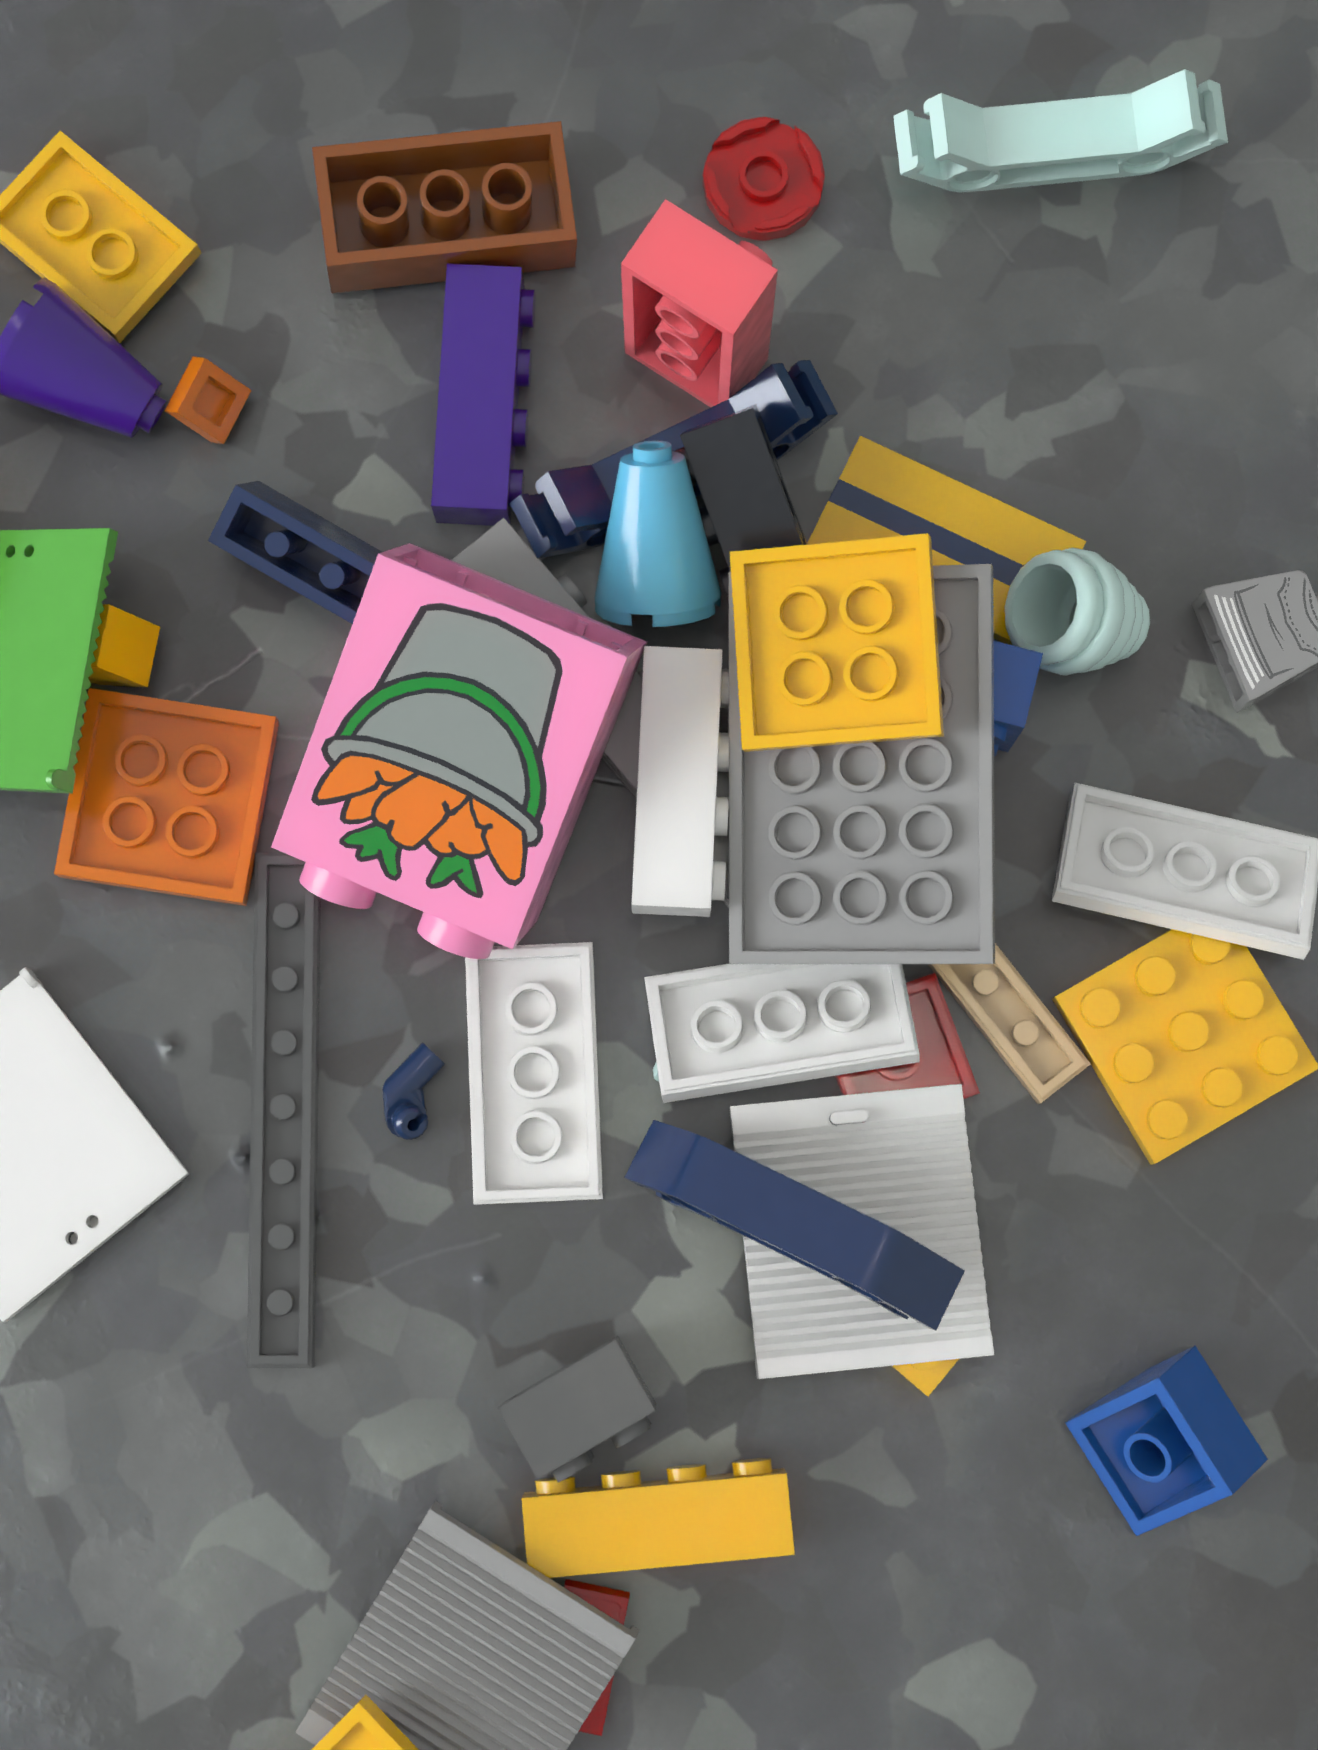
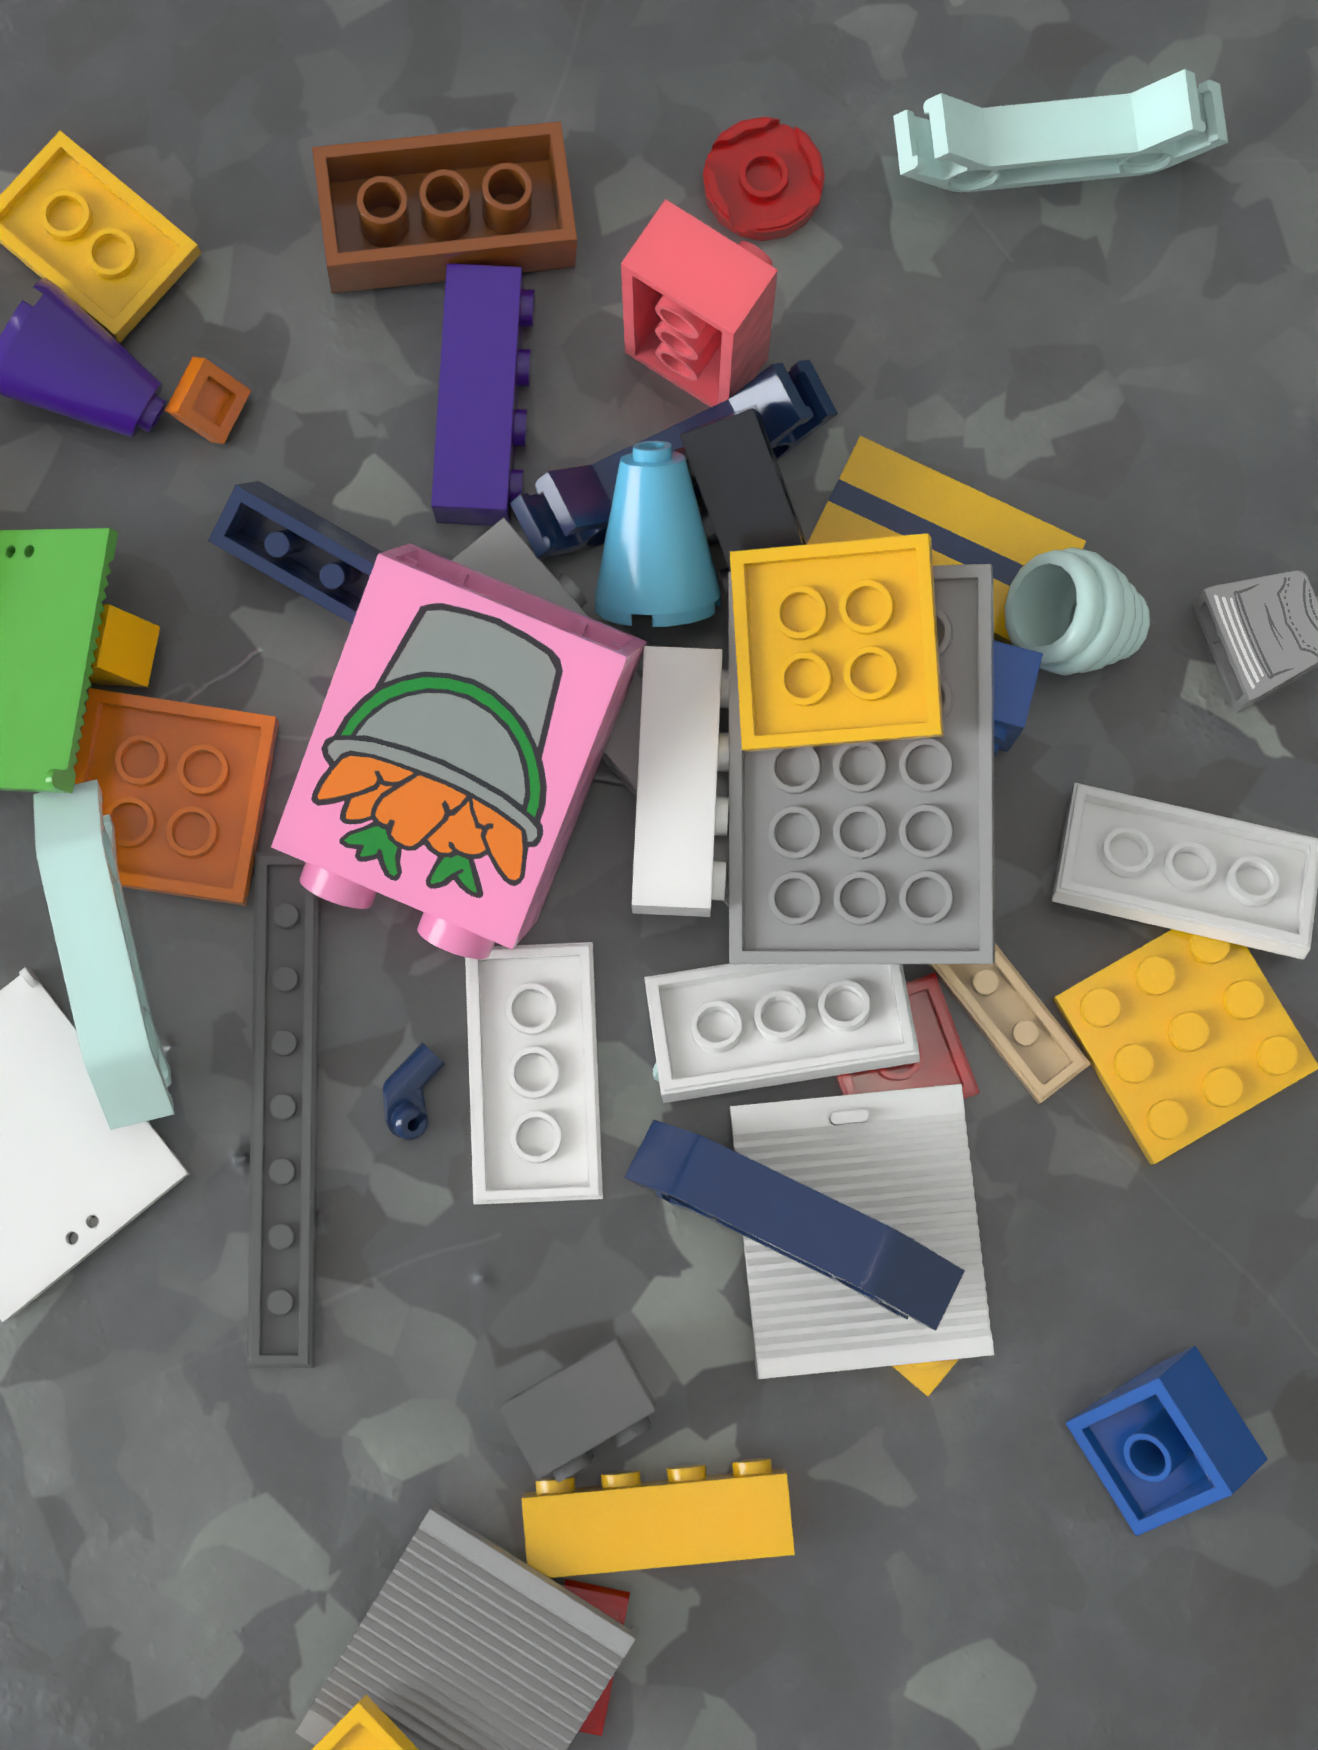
none -> light aqua piece [33,779,174,1130]

